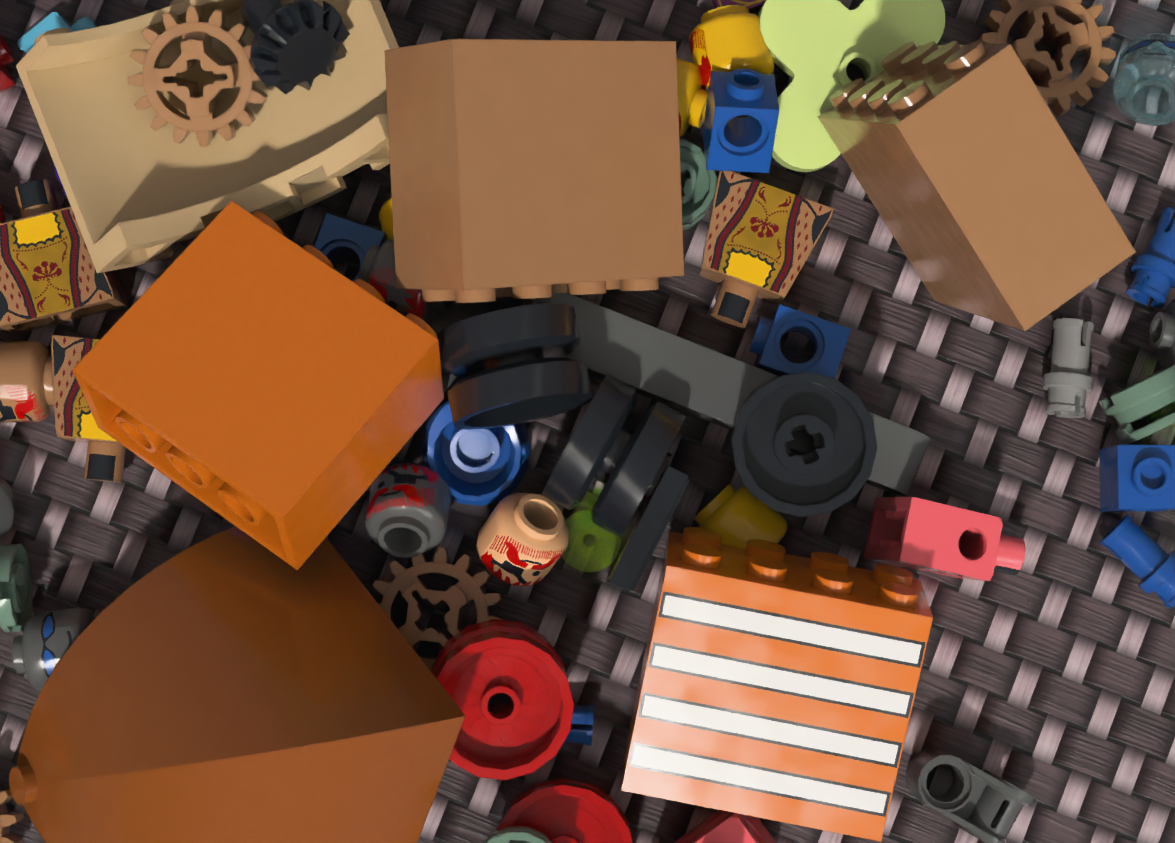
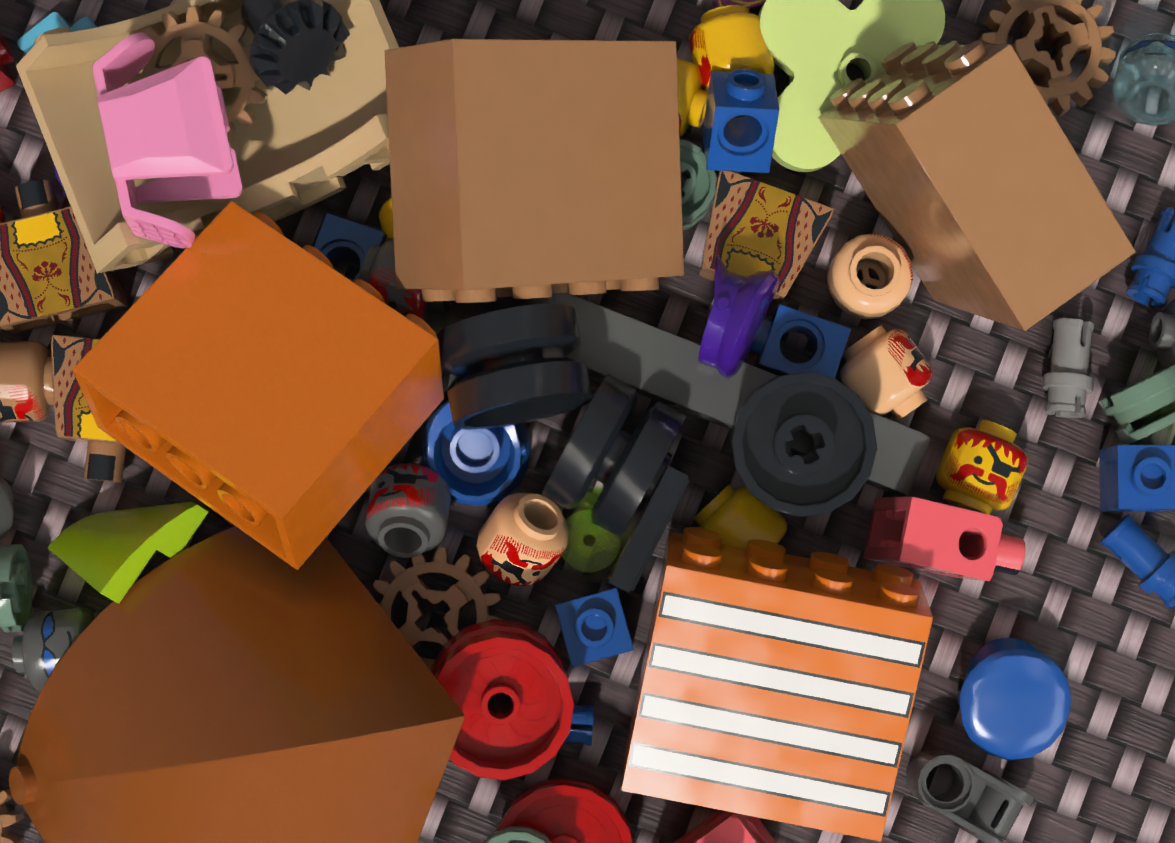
none -> lime slope [47,501,208,604]
none -> bright pink piece [92,32,243,248]
none -> blue brick [555,588,634,667]
none -> dark purple piece [698,255,780,379]
none -> light nougat head [827,233,913,320]
none -> light nougat head [839,325,933,421]
none -> yellow head [936,420,1028,515]
none -> blue piece [958,638,1071,760]

